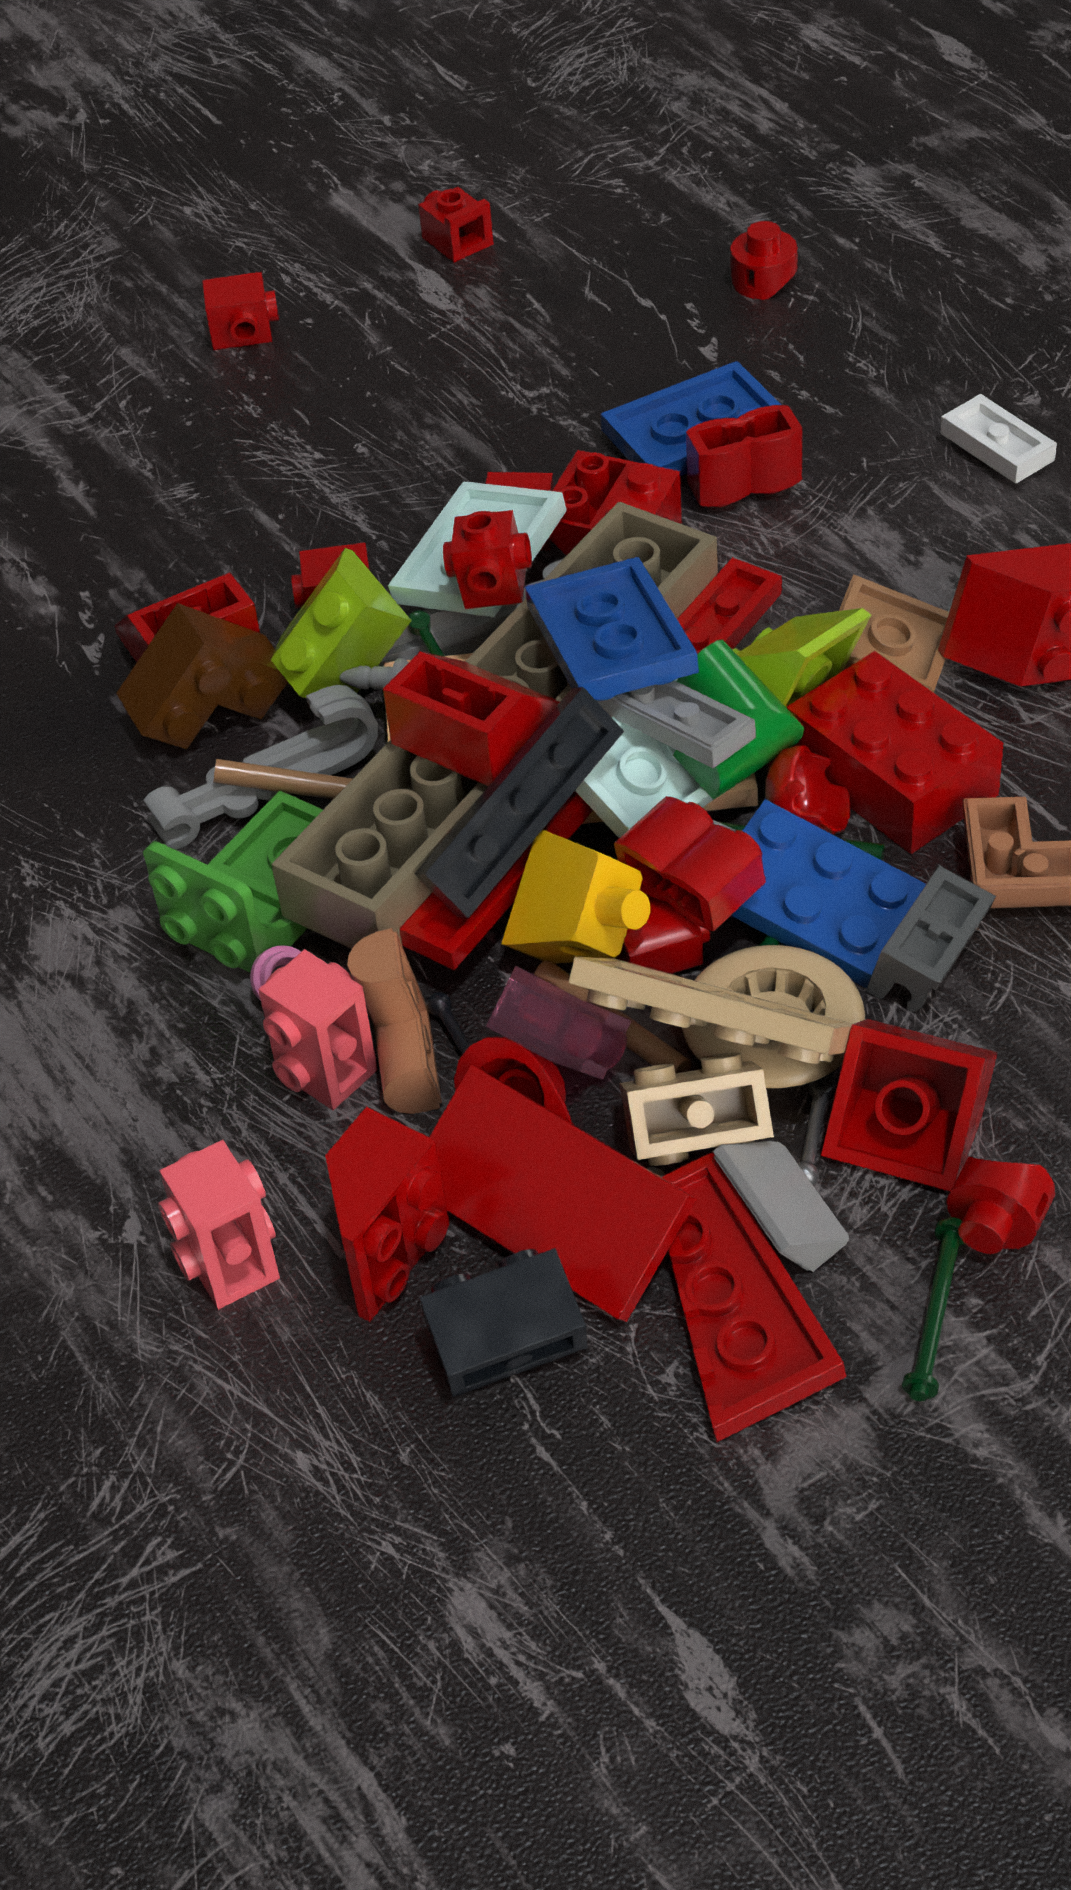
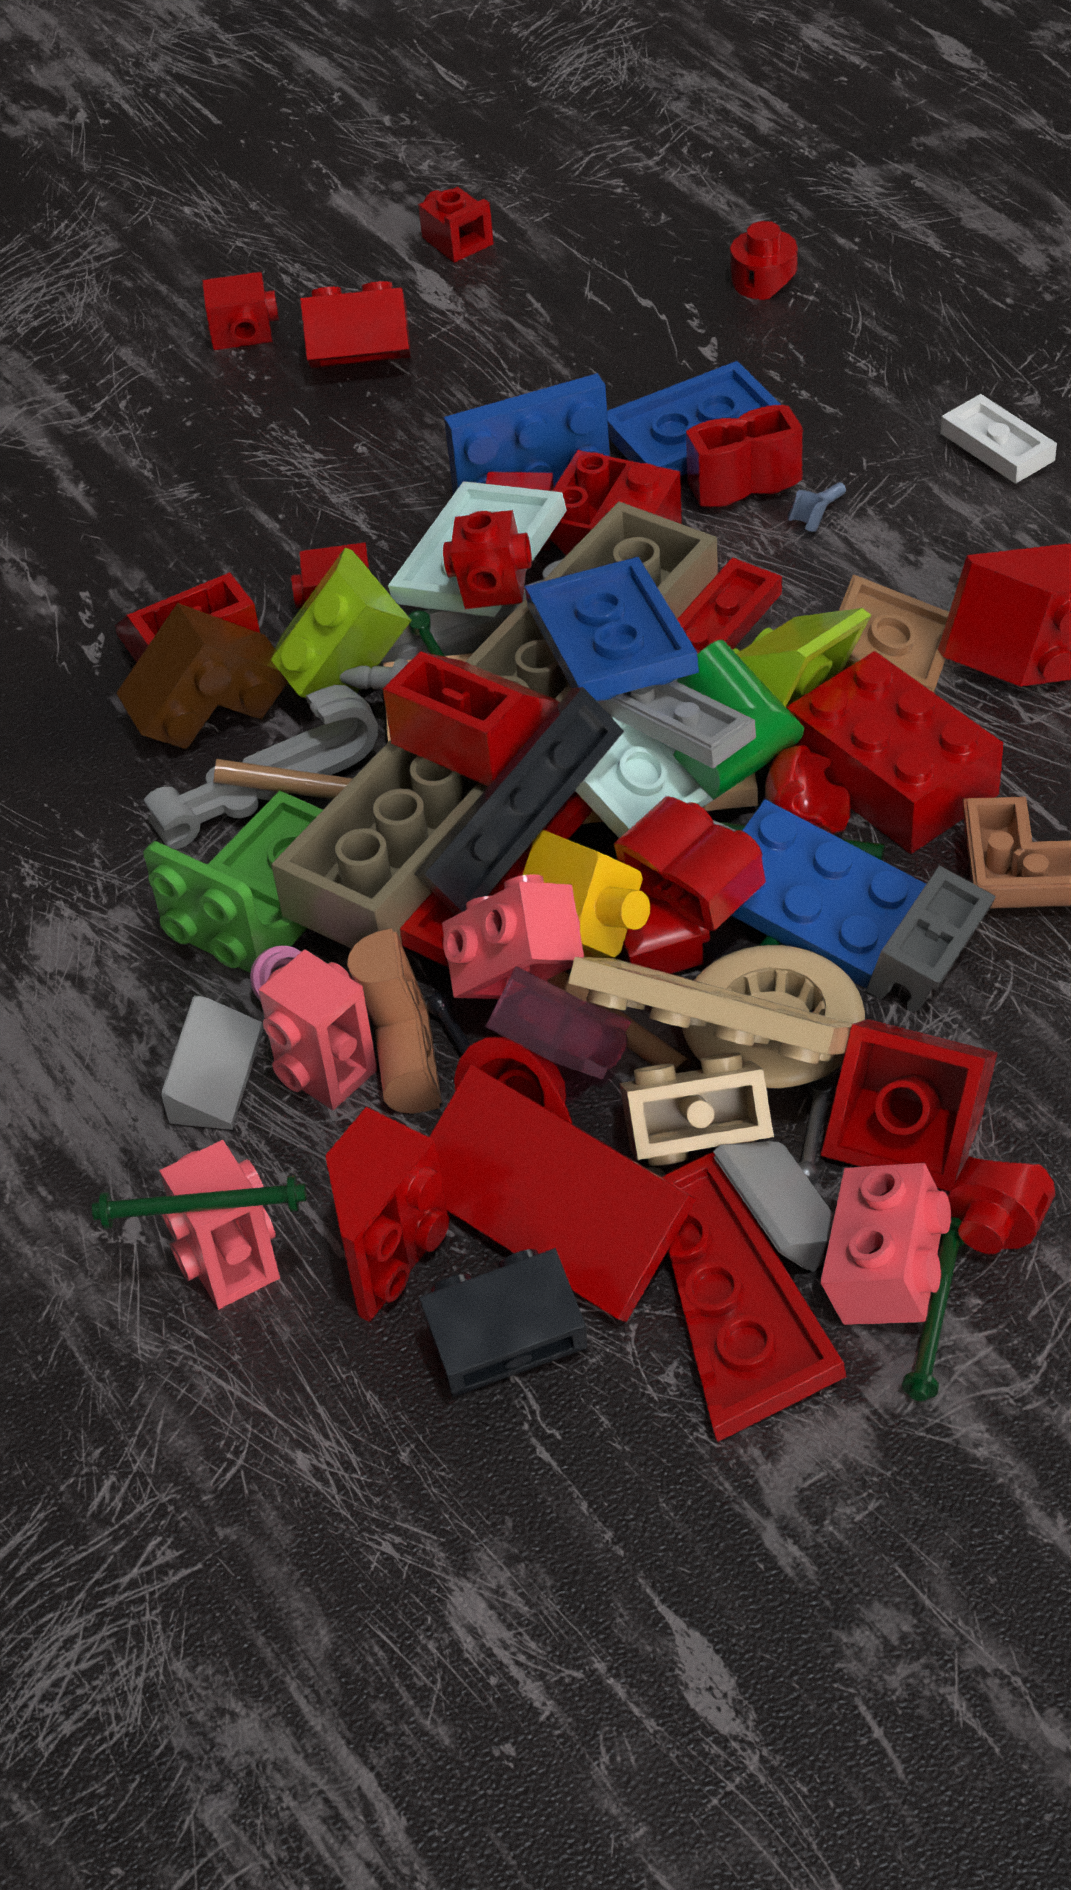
none -> dark green axle [92,1175,307,1229]
none -> light grey slope [162,995,264,1130]
none -> red slope [300,281,411,368]
none -> coral brick [442,875,584,999]
none -> blue plate [444,373,610,495]
none -> sand blue hand [786,482,846,532]
none -> coral brick [820,1163,951,1325]

